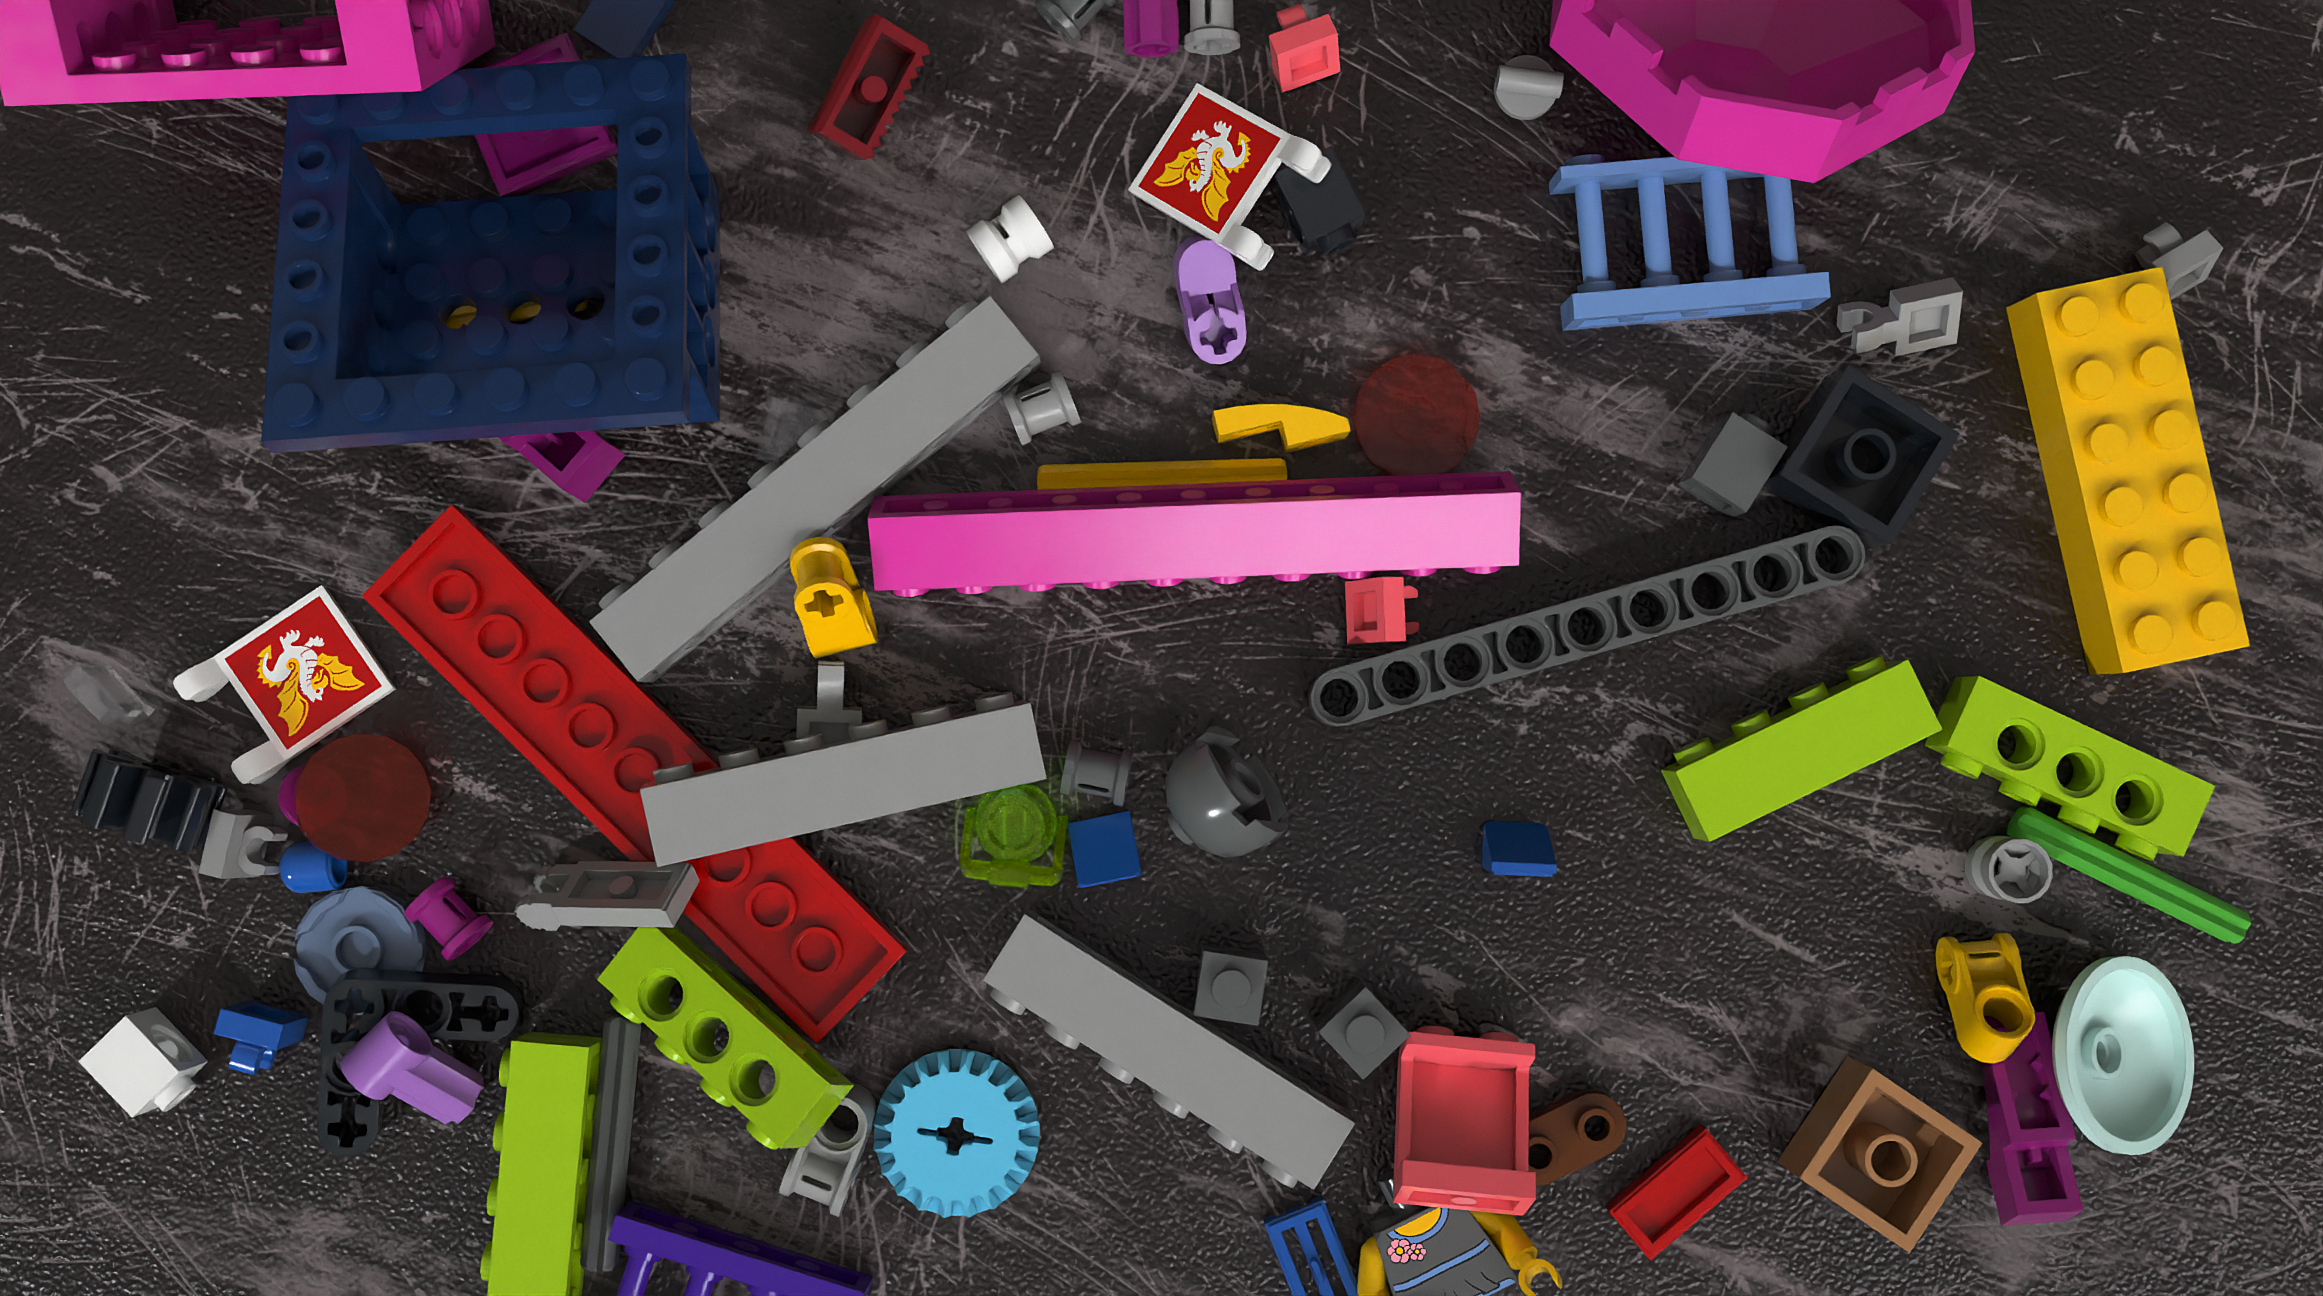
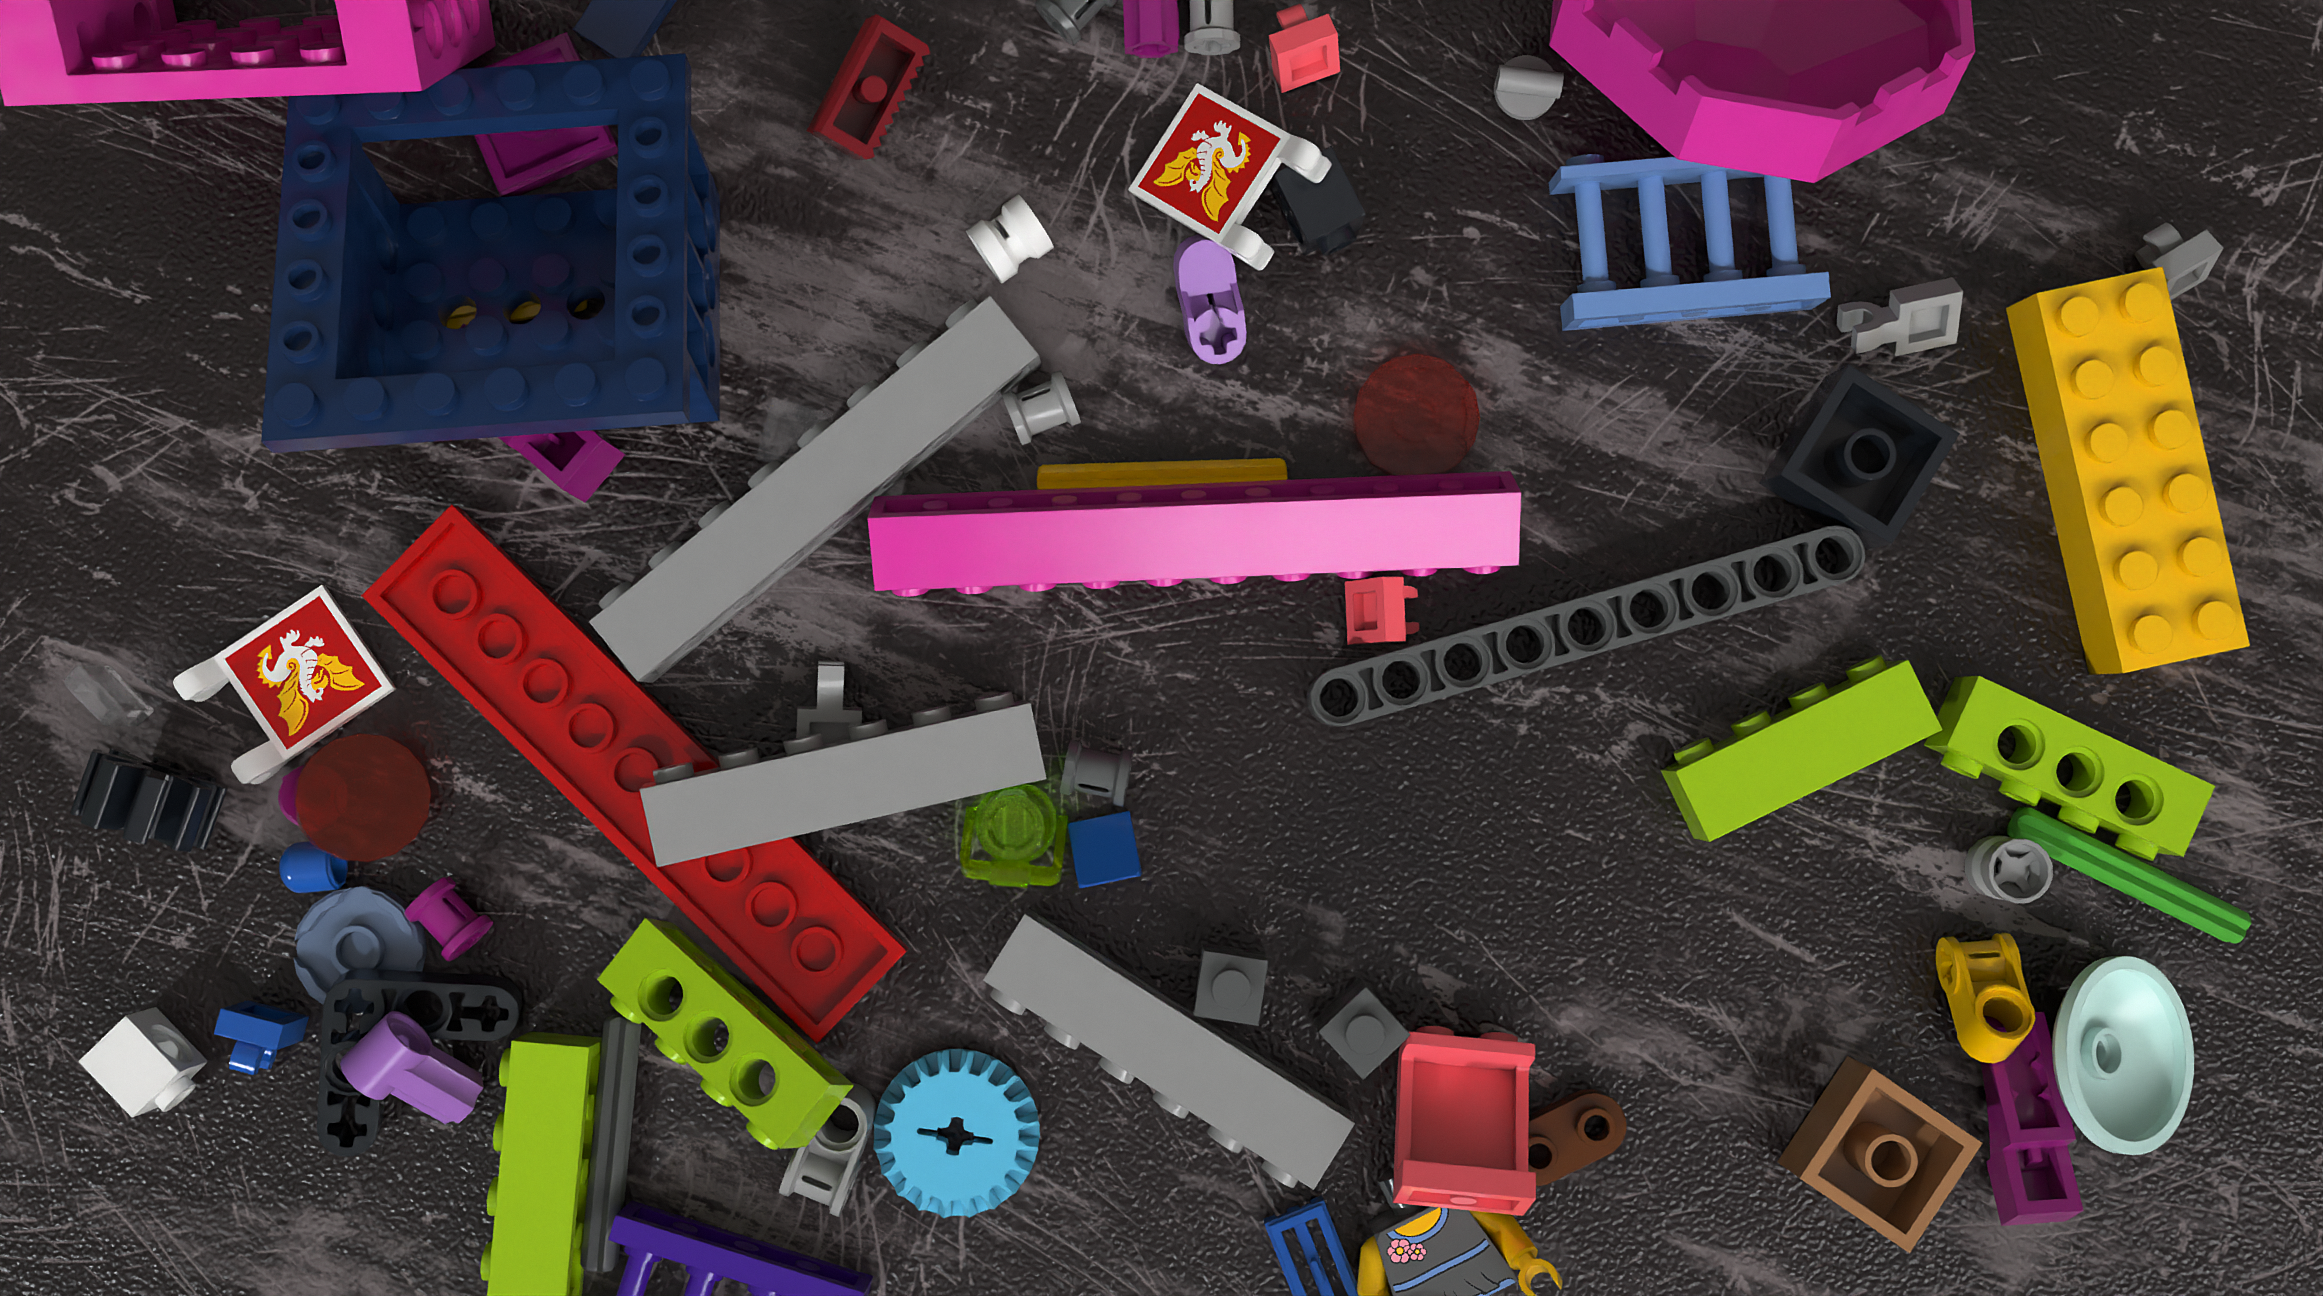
light grey tile [198,809,288,879] -> none
light grey hinge [514,861,700,931] -> none
yellow piece [789,537,878,659] -> none
dark grey cylinder [1166,726,1288,857] -> none
yellow slope [1212,404,1351,454] -> none
blue slope [1482,821,1557,877] -> none
red tile [1604,1124,1748,1261] -> none
dark grey brick [1677,413,1787,518] -> none

